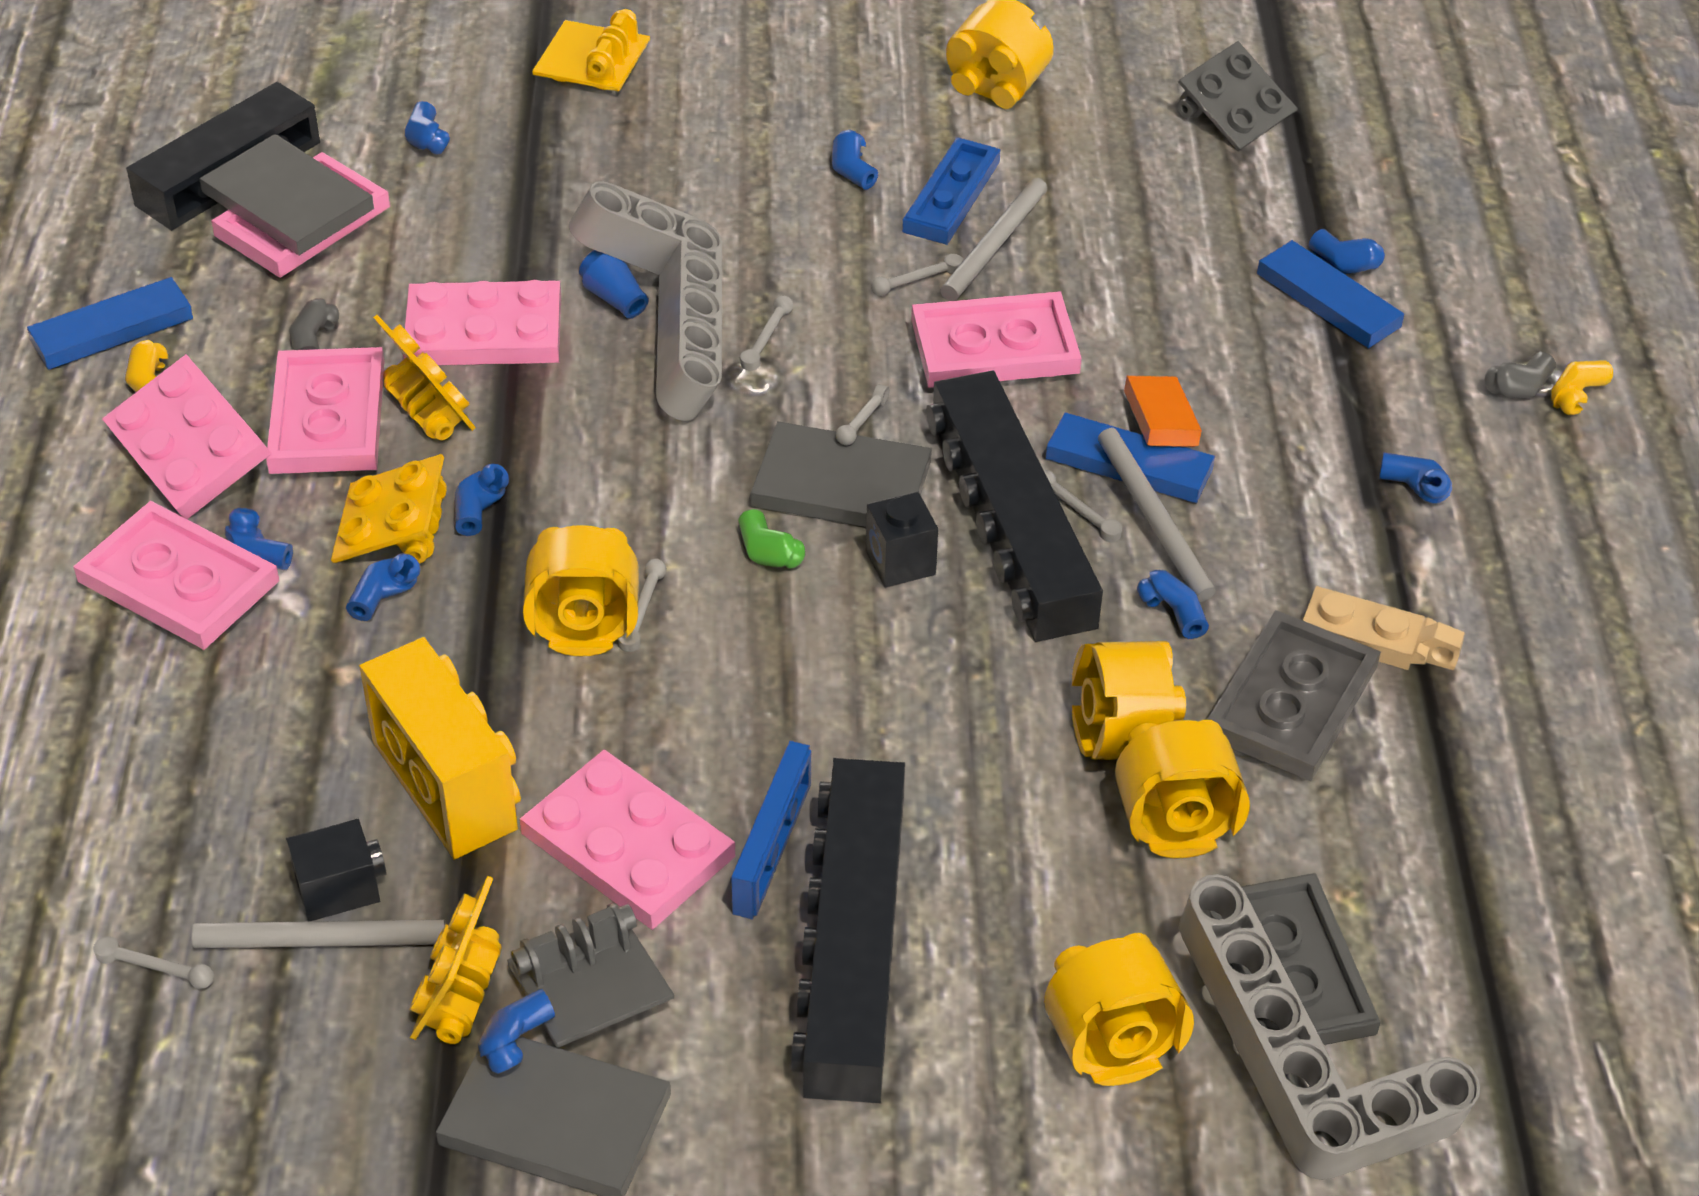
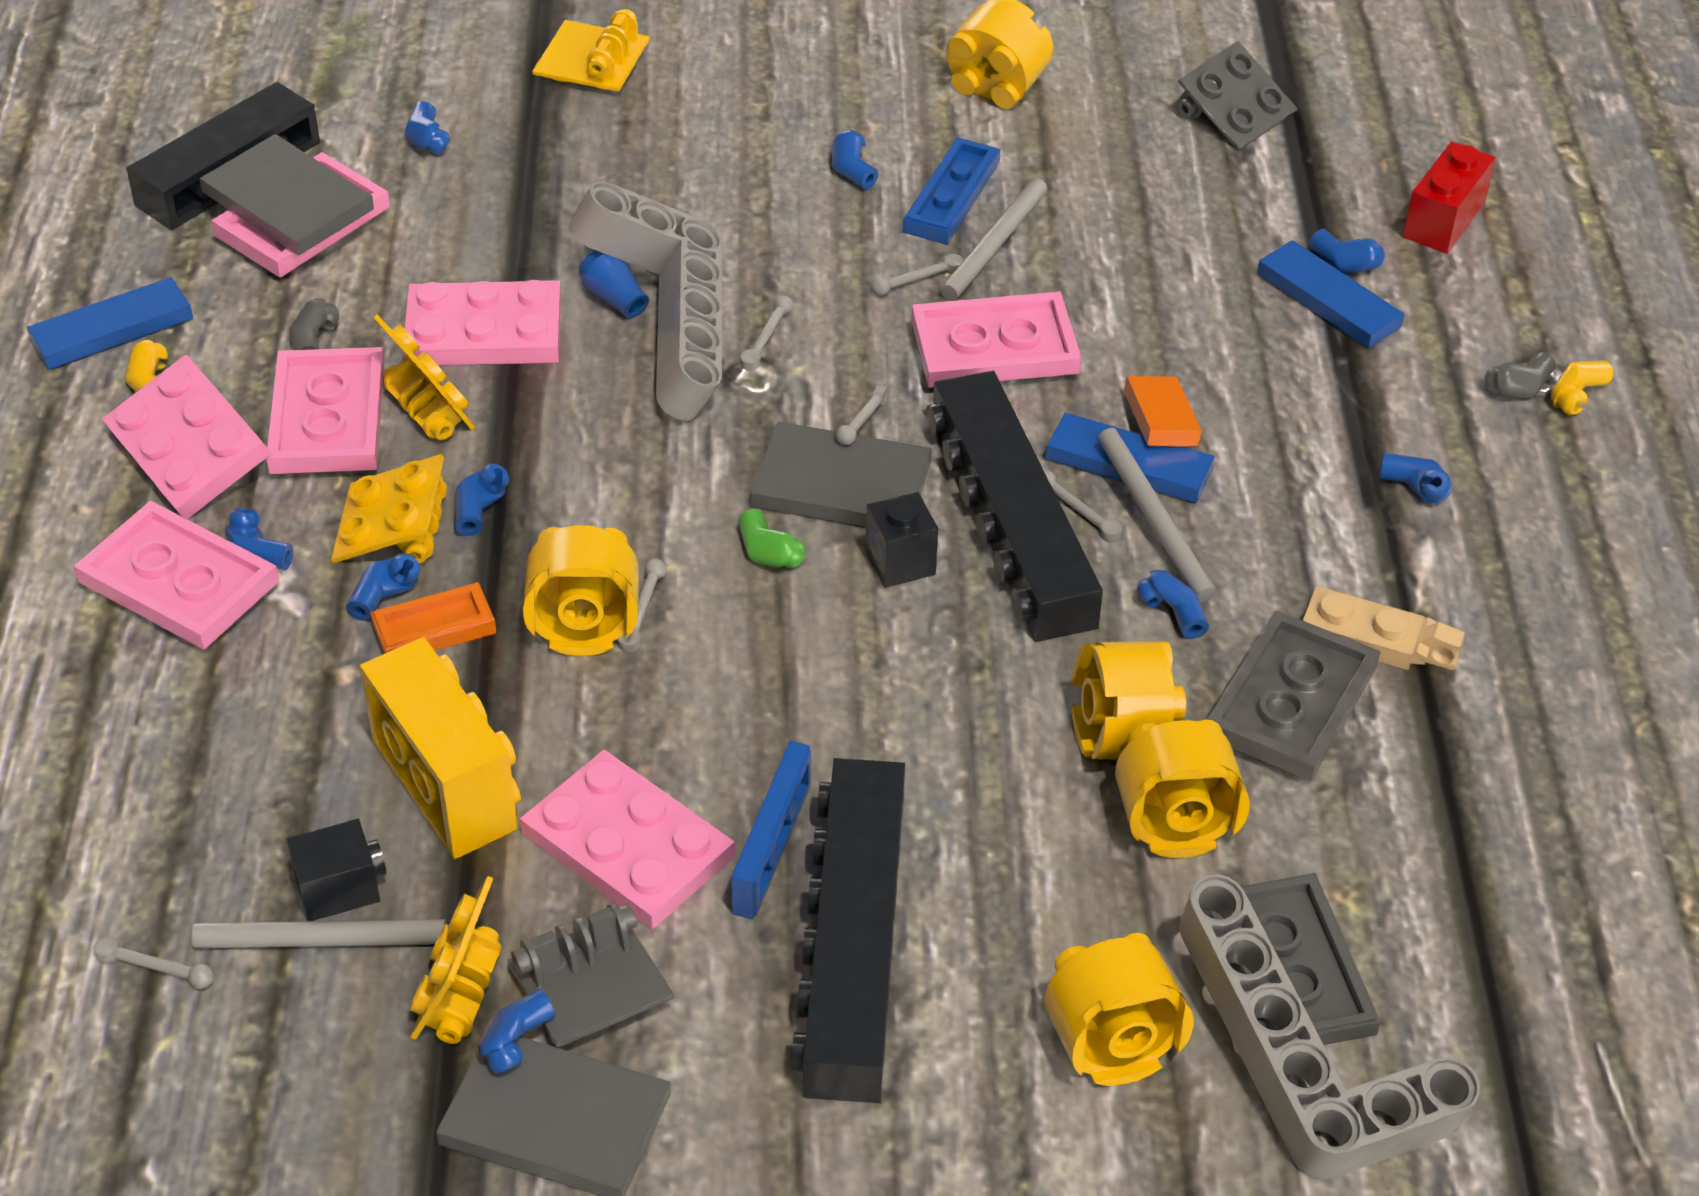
none -> orange tile [370,582,496,654]
none -> red brick [1403,141,1496,254]

